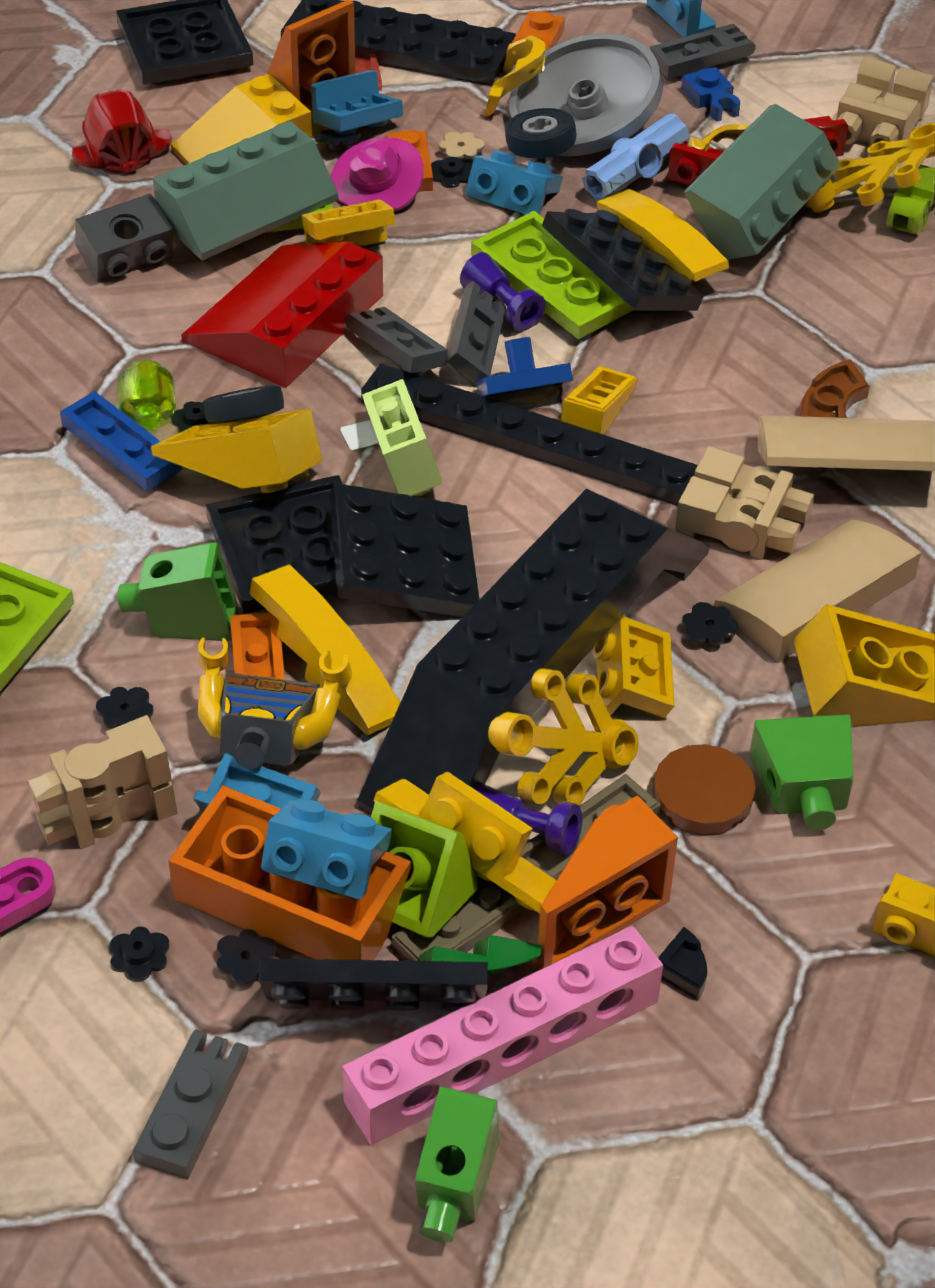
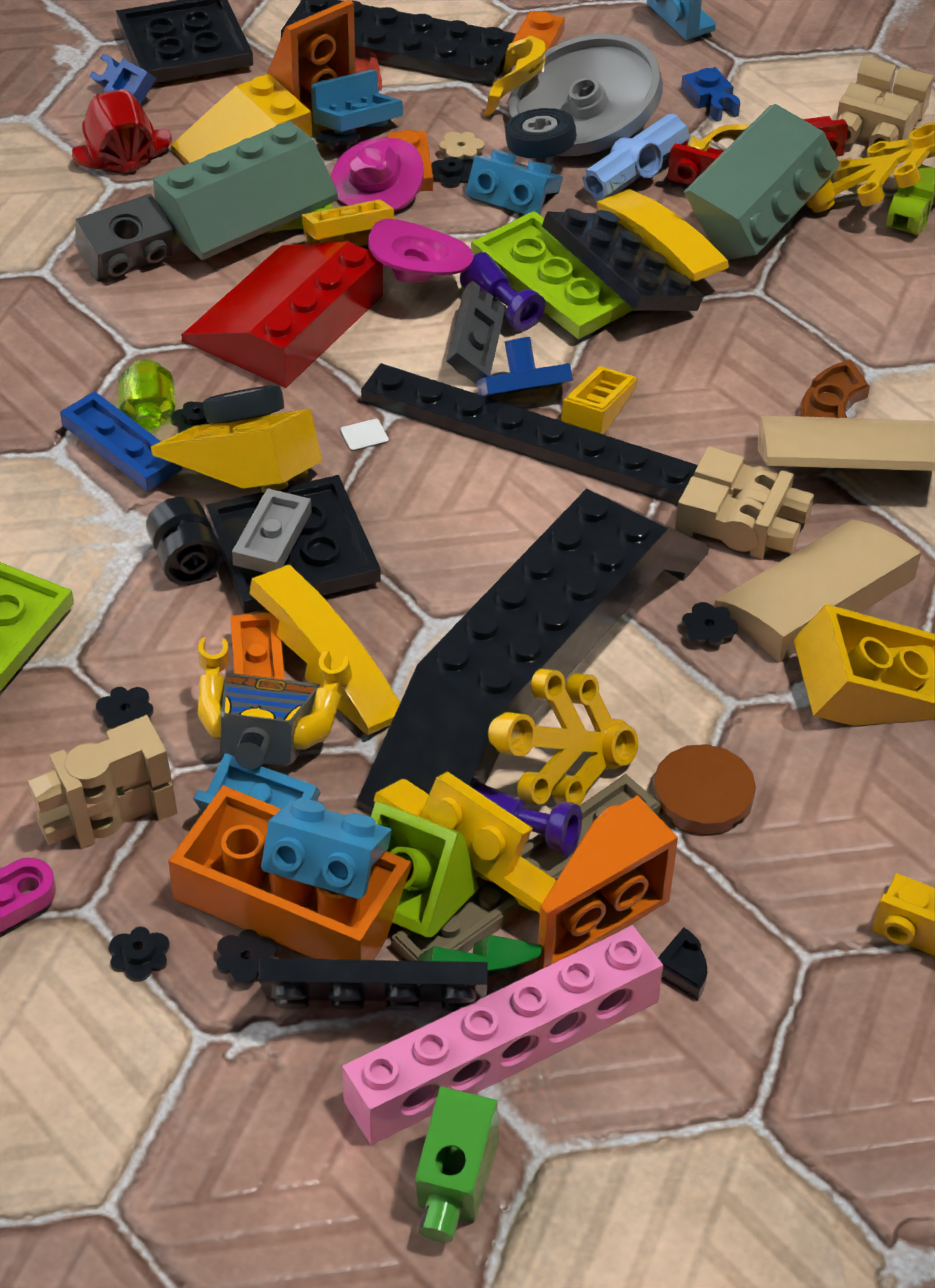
bright green torso [118,542,238,641] -> none
dark grey hinge [133,1029,248,1179] -> none
black plate [329,483,480,617] -> none
dark grey hinge [345,307,448,374] -> none
yellowish green slope [362,379,443,496] -> none
yellow bracket [593,616,675,718] -> none
dark grey hinge [650,24,756,79] -> none
bright green torso [750,714,853,830] -> none
none -> blue plate [90,54,156,104]
none -> black wheel [146,496,223,586]
none -> light grey plate [232,488,312,573]
none -> dark pink hat [368,219,474,283]

